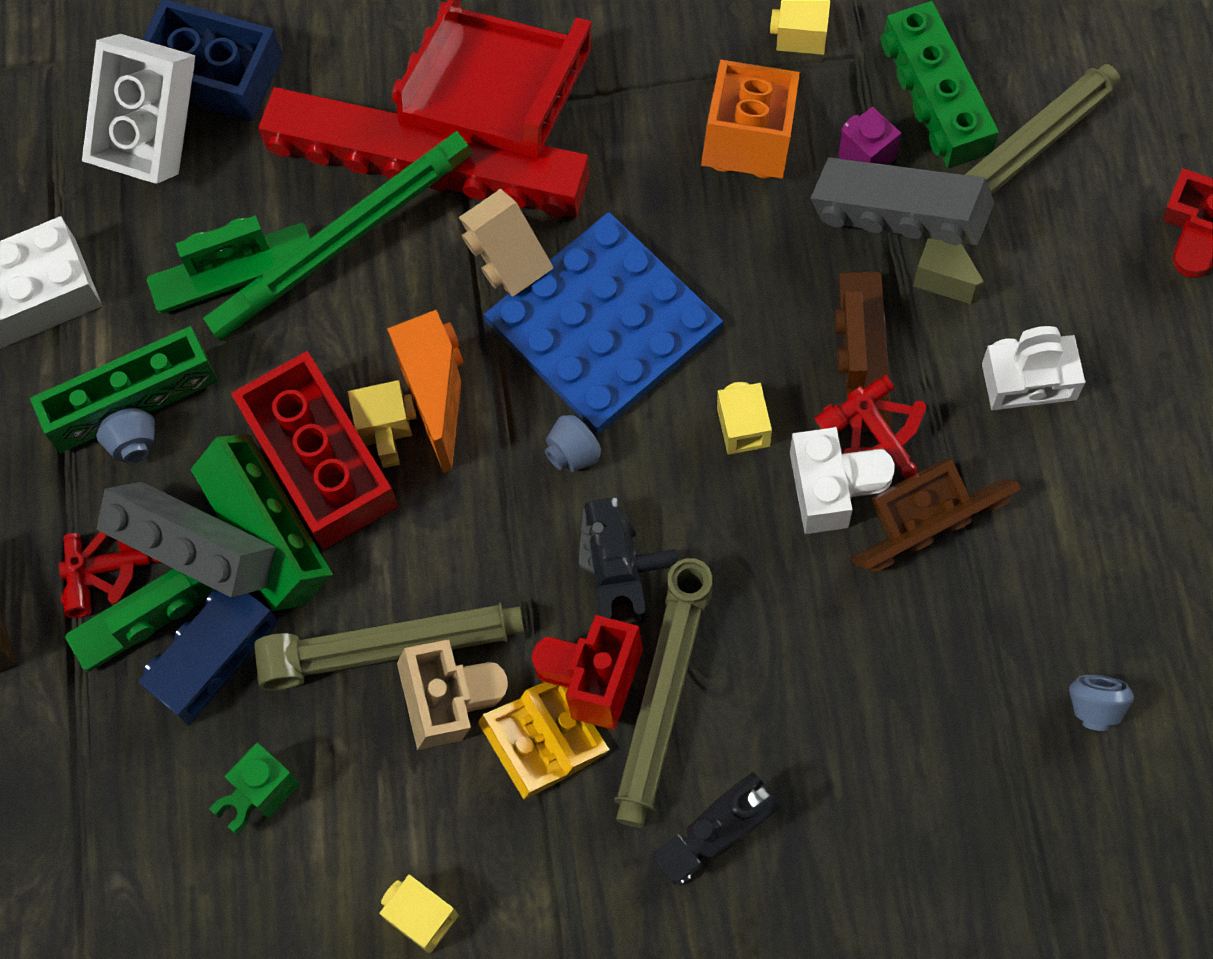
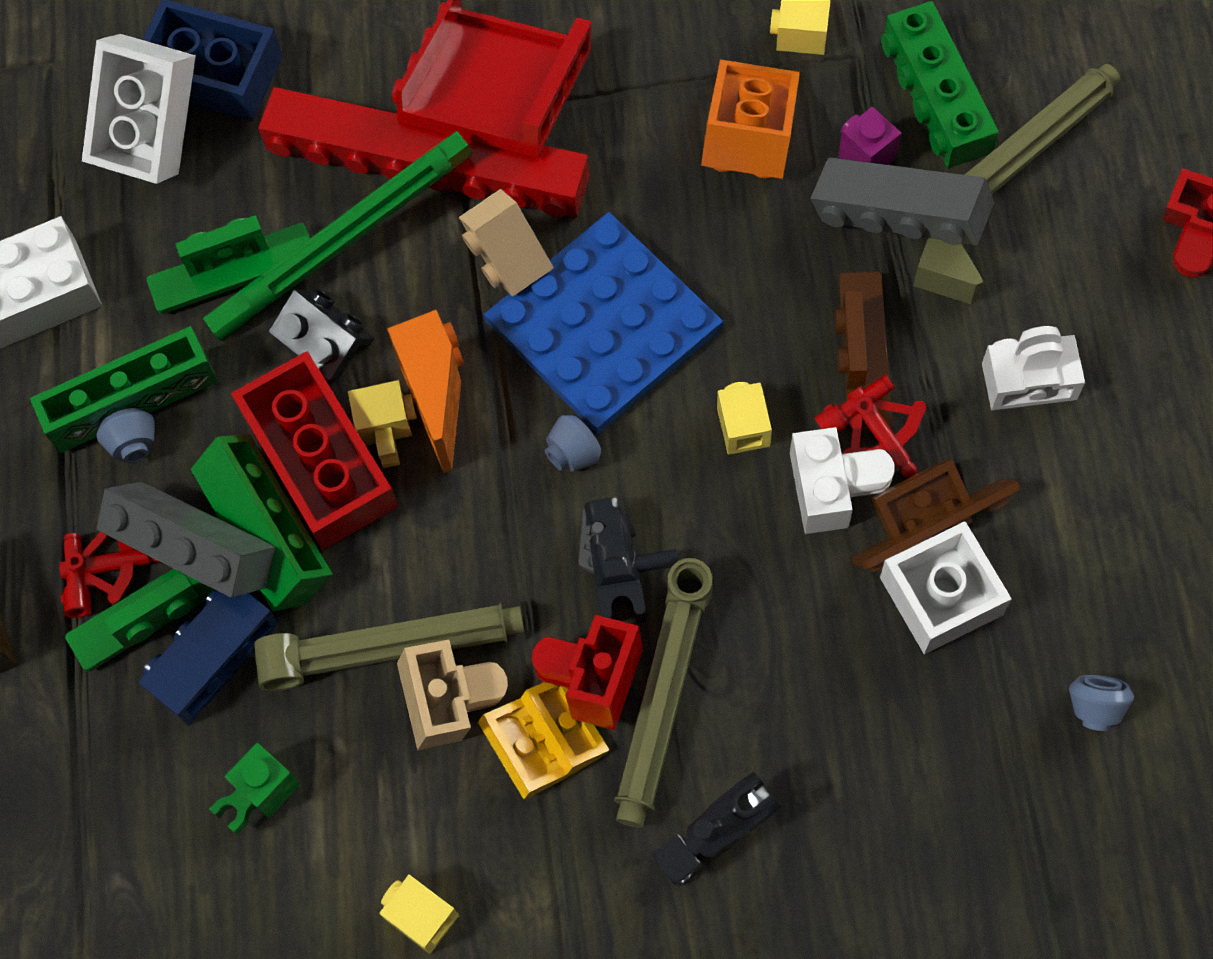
none -> bracket [269,288,375,381]
none -> white brick [880,521,1011,654]

